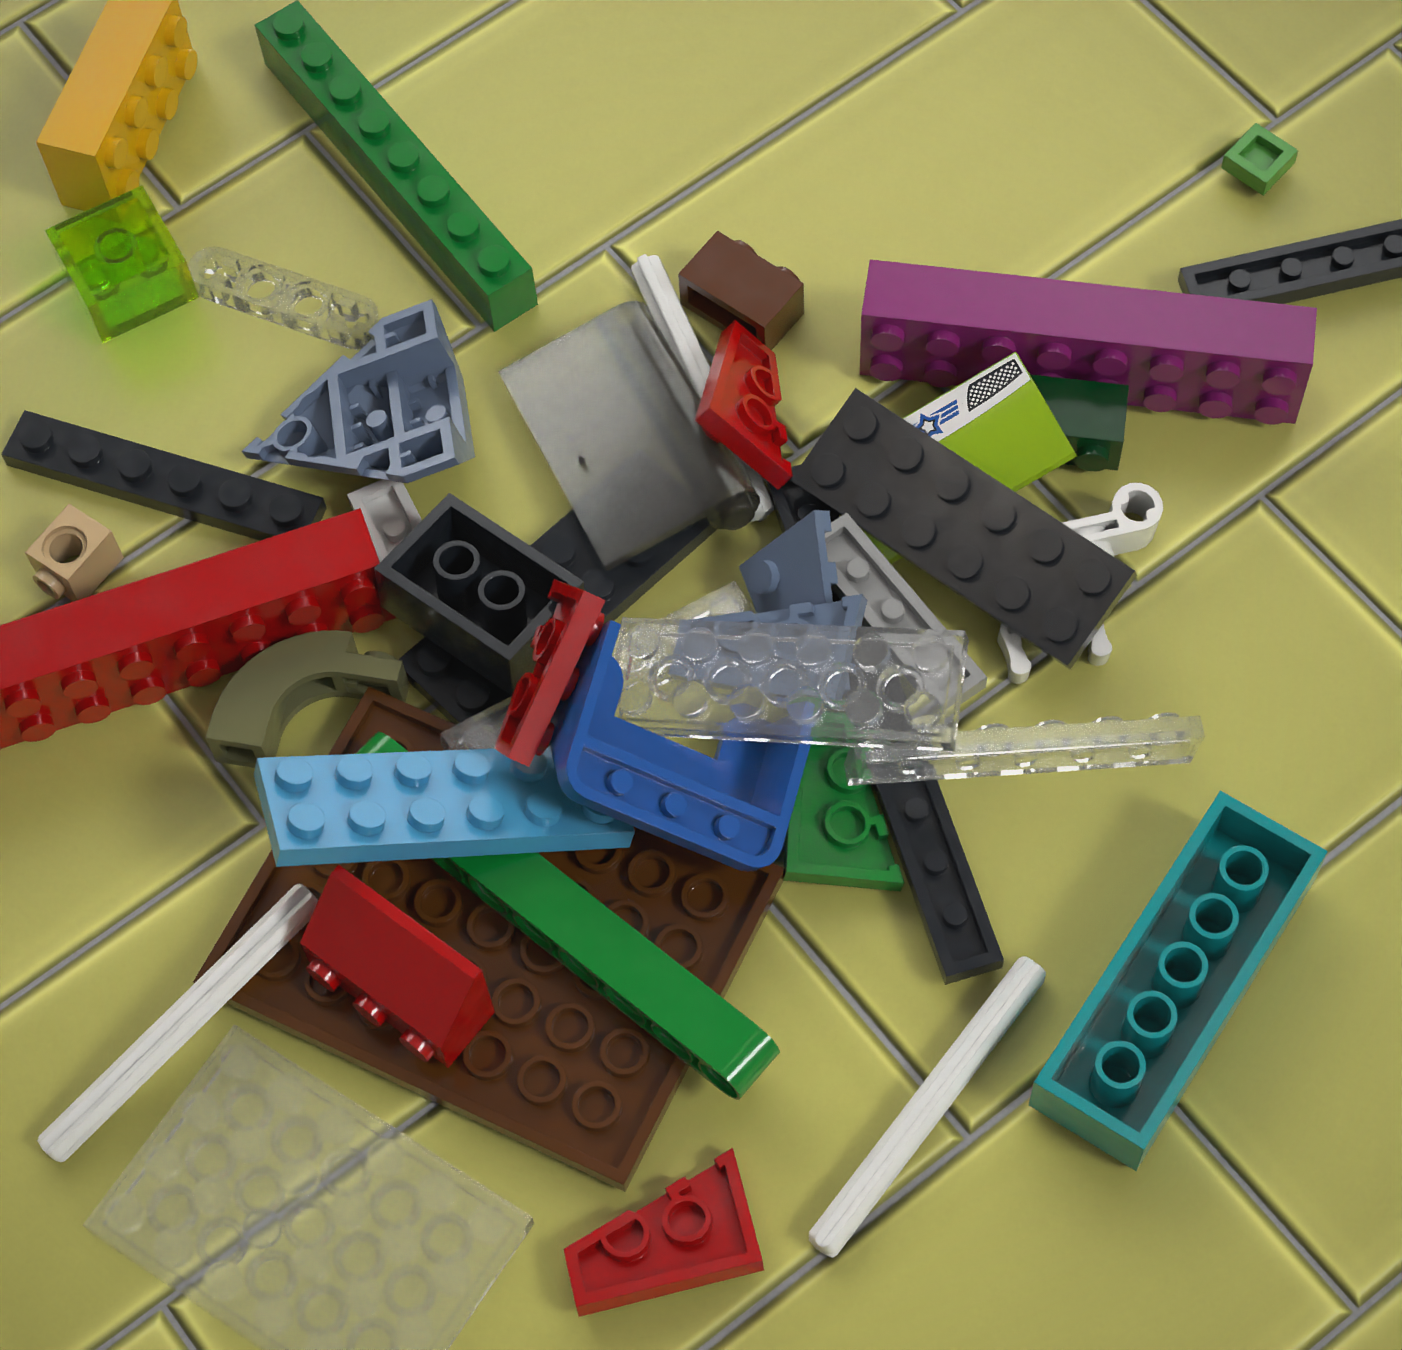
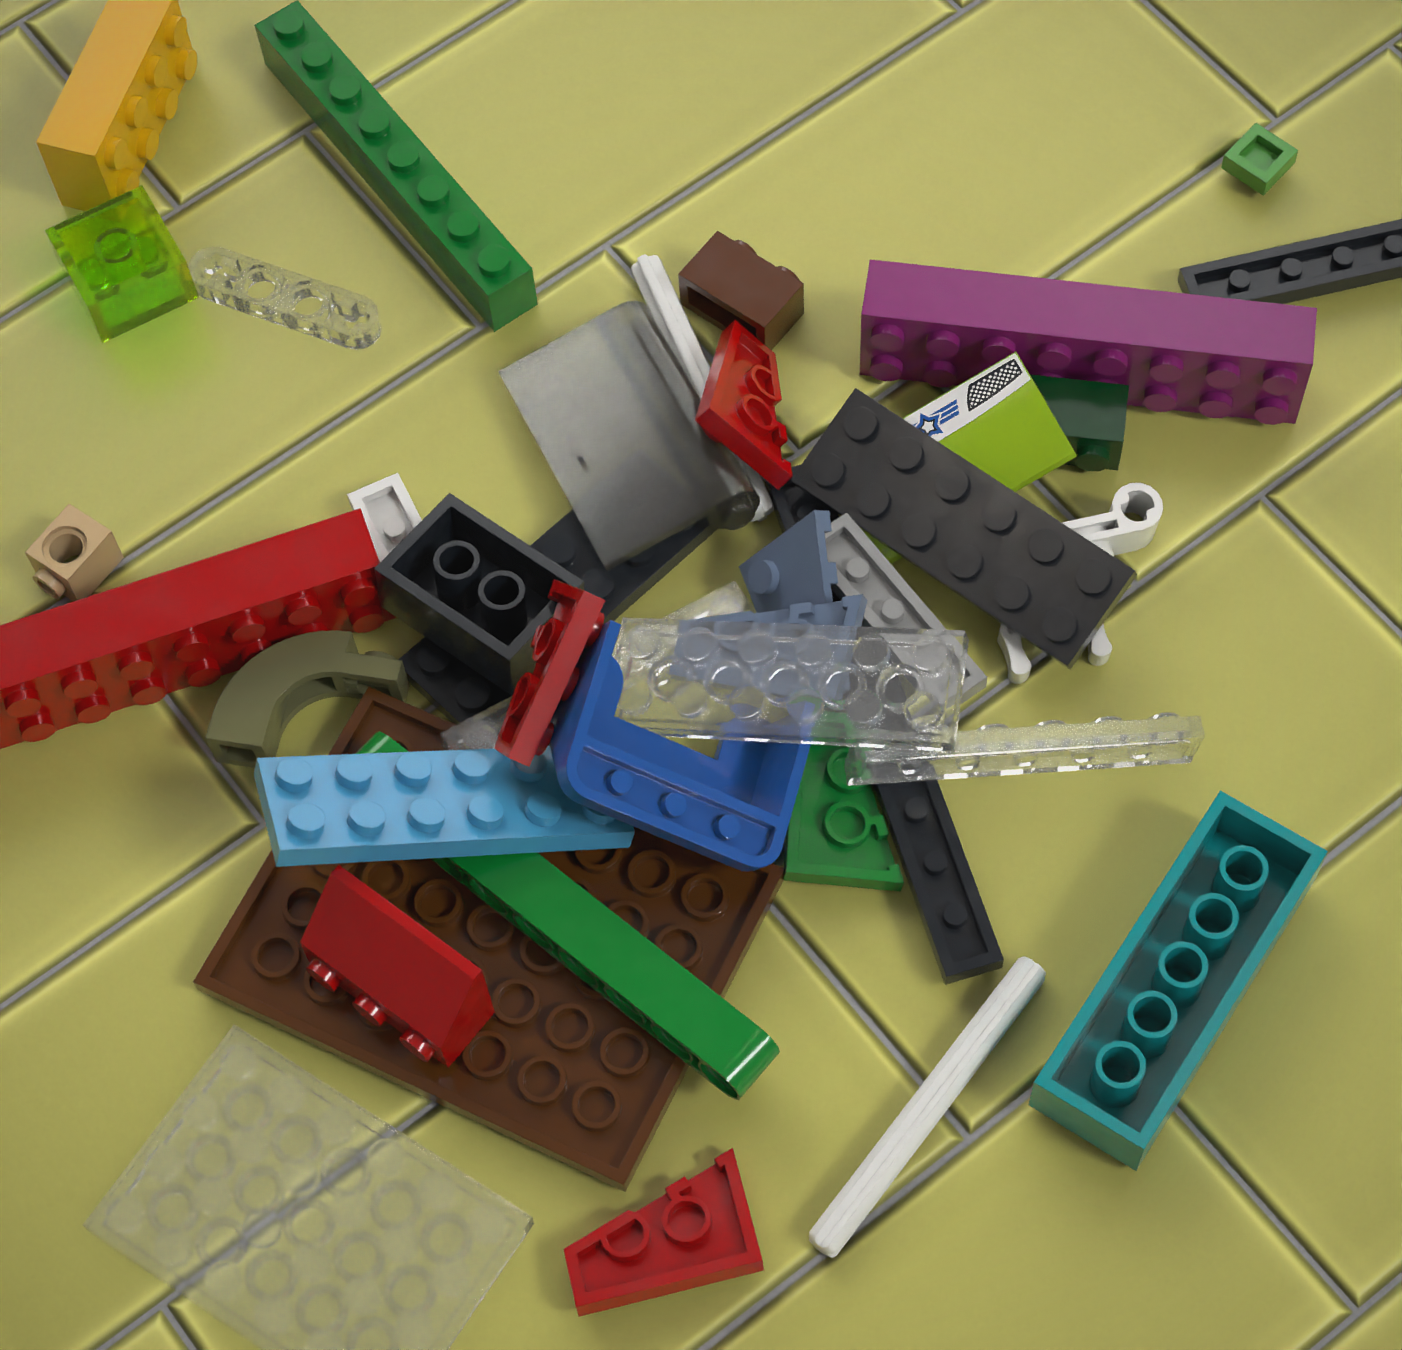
black plate [1,410,327,541] -> none
white axle [37,884,319,1162] -> none
sand blue wedge [242,299,475,483] -> none

